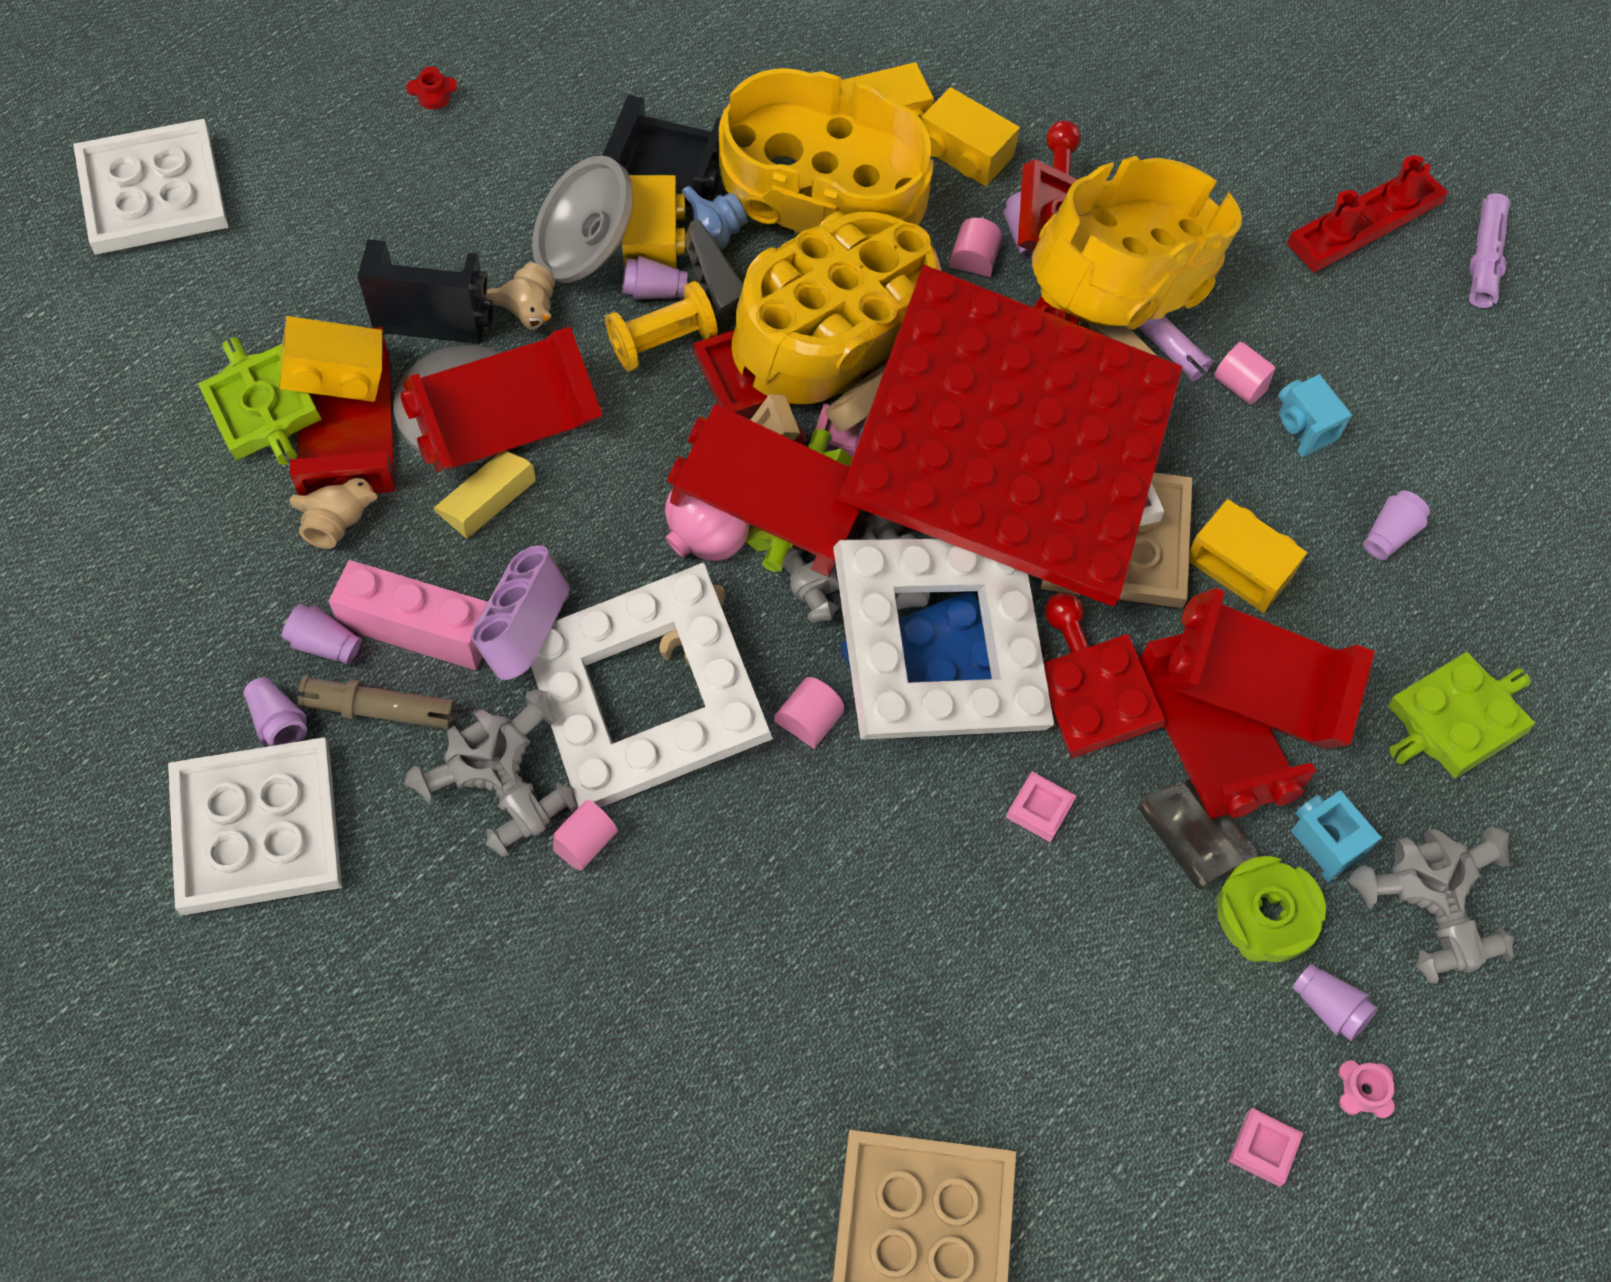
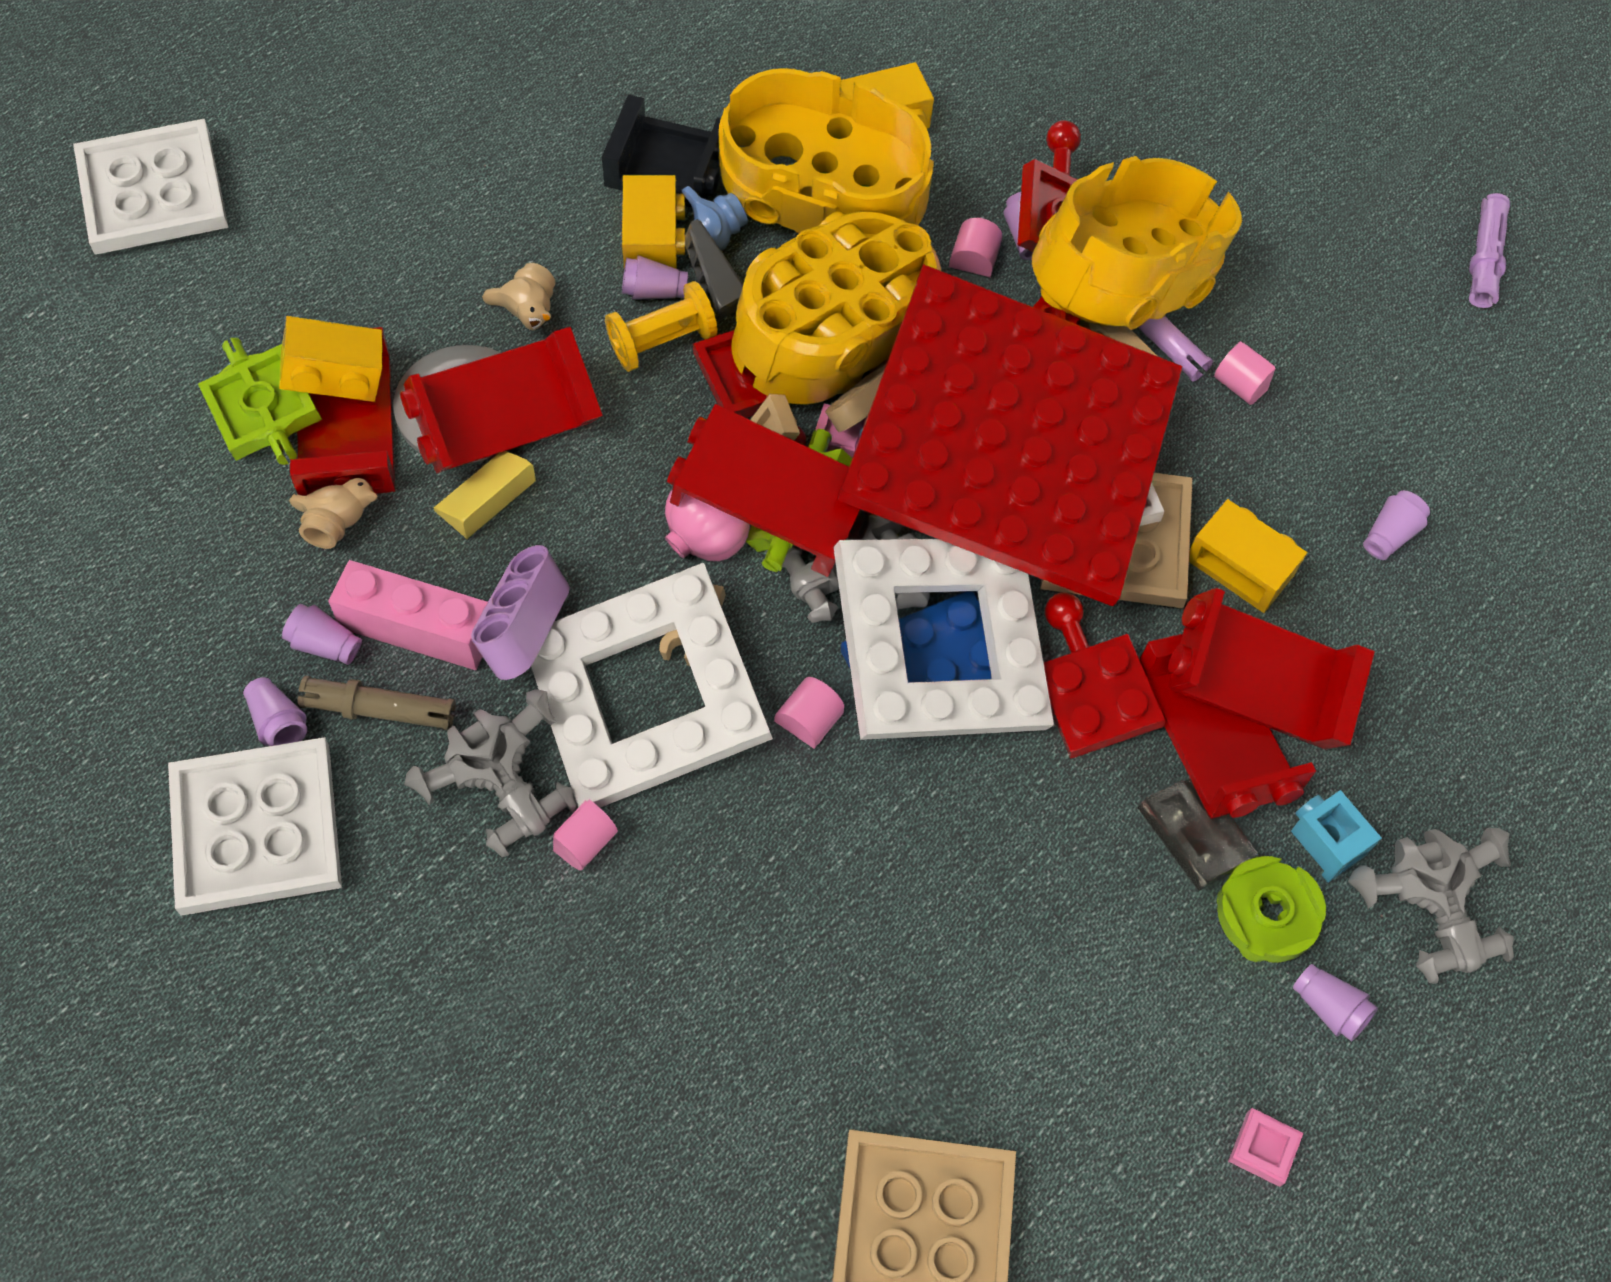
black panel [357,239,493,344] -> none
red plate [406,66,457,110] -> none
light grey dish [532,156,633,283] -> none
yellow piece [921,87,1020,187] -> none
bright pink tile [1006,771,1076,843] -> none
medium azure brick [1278,374,1352,458] -> none
red plate [1287,155,1448,273] -> none
bright pink plate [1338,1060,1395,1118] -> none
lime plate [1388,652,1535,779] -> none

